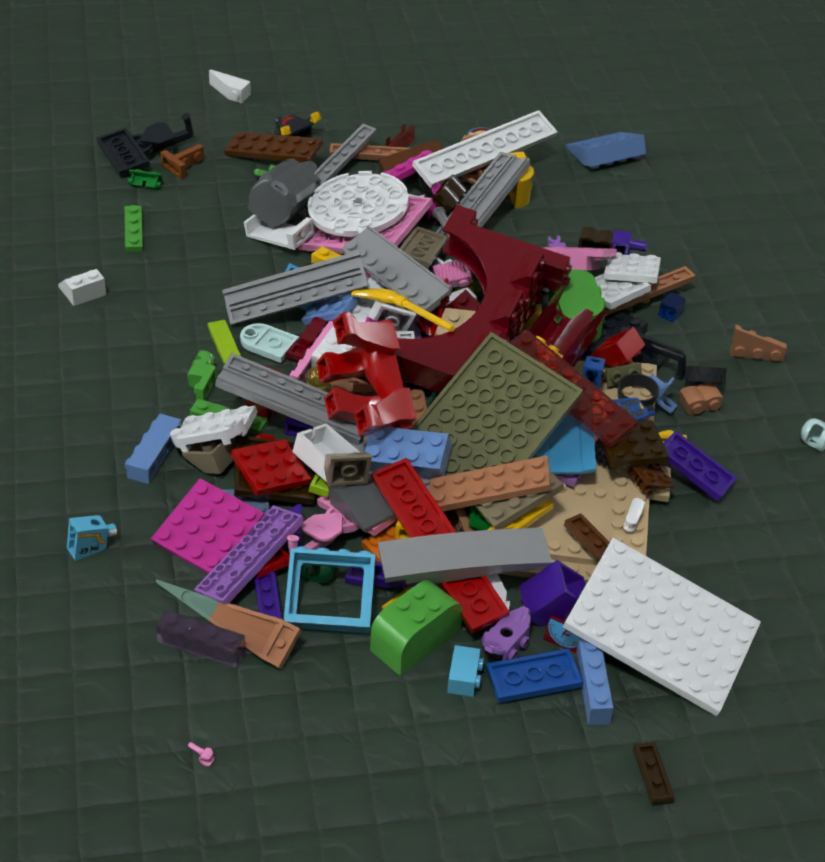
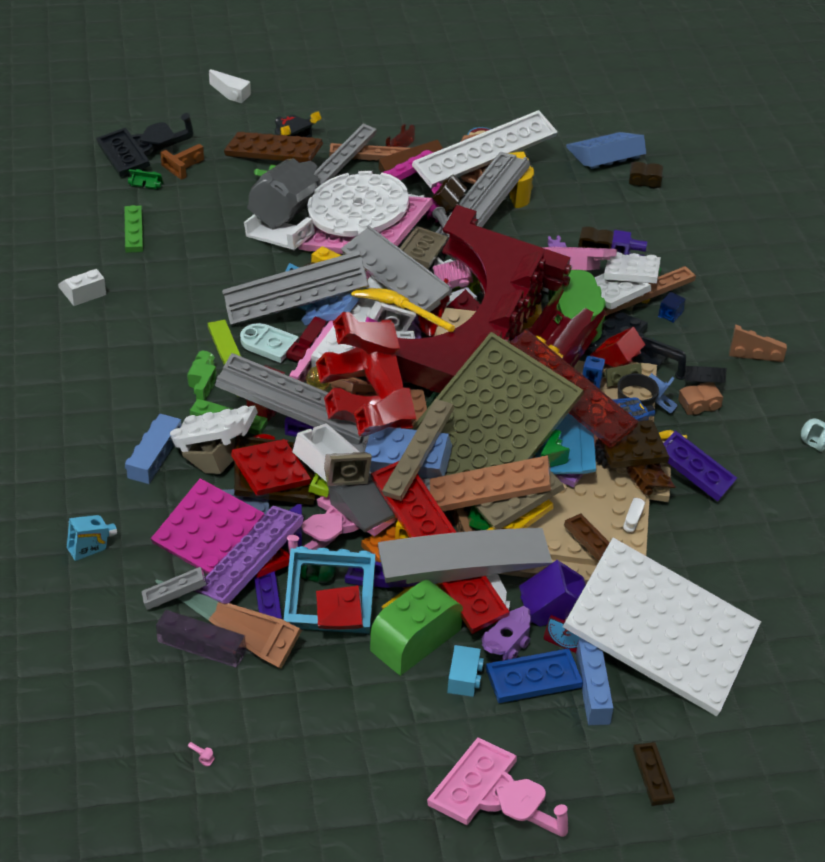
none -> light grey plate [142,567,206,610]
none -> red plate [316,585,363,630]
none -> dark tan plate [382,399,454,501]
none -> bright pink plate [427,737,568,837]
none -> green slope [541,429,570,467]
none -> dark brown brick [629,162,663,188]

